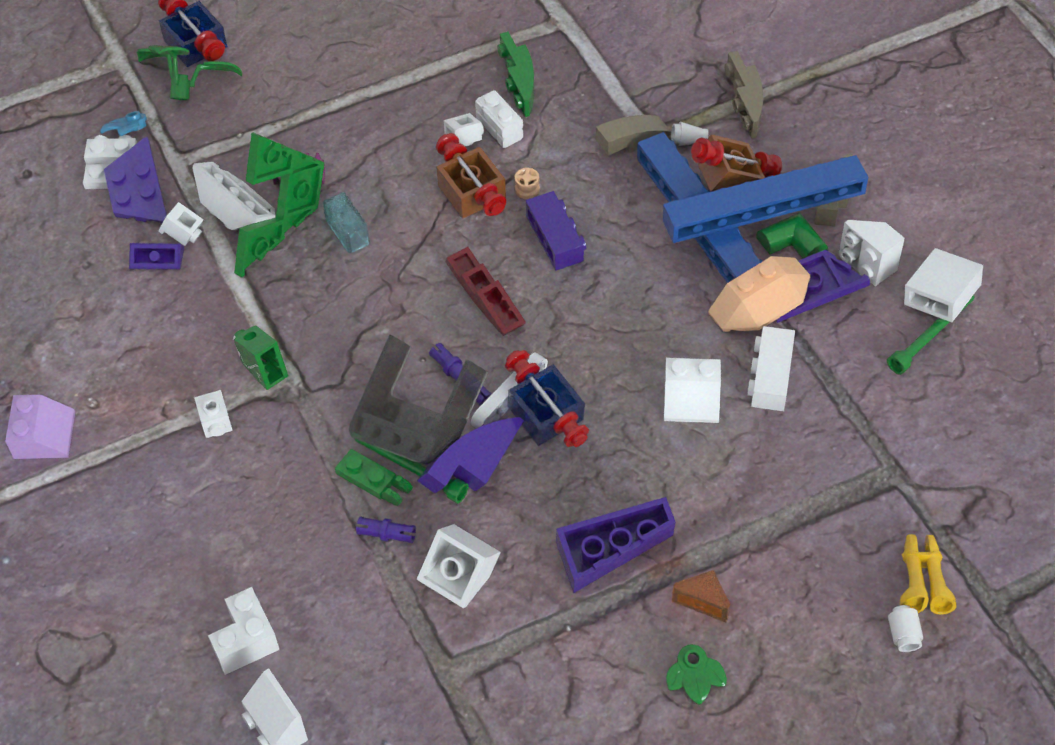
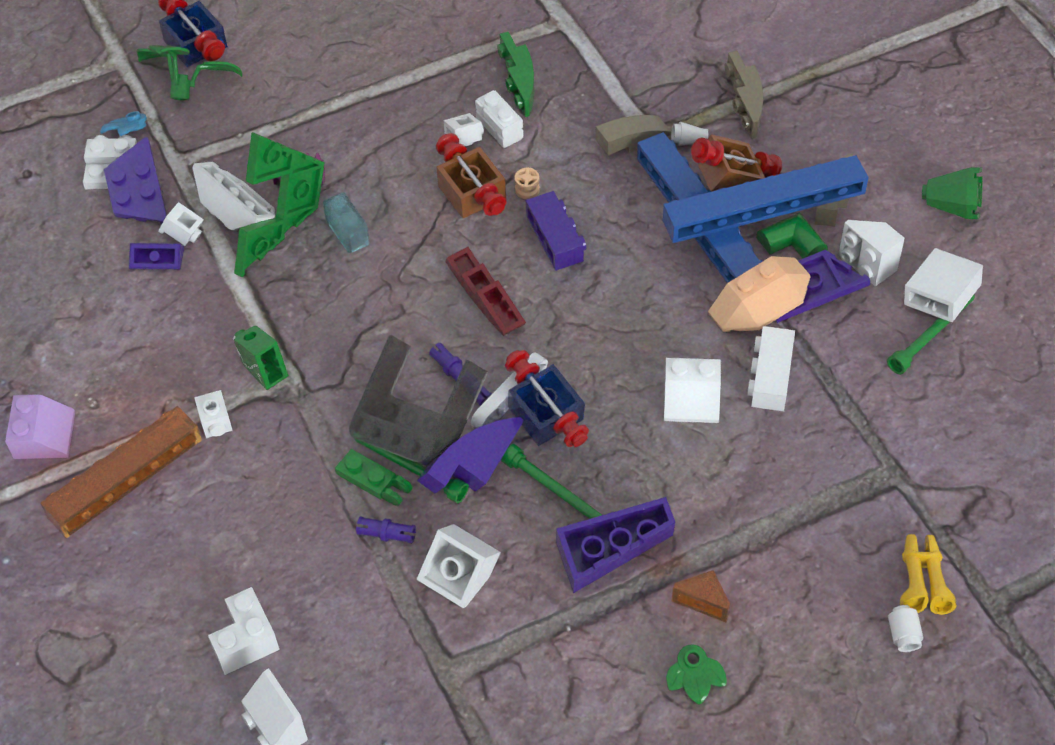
none -> clear orange brick [40,406,202,538]
none -> green piece [501,444,602,519]
none -> green cone [922,167,983,219]

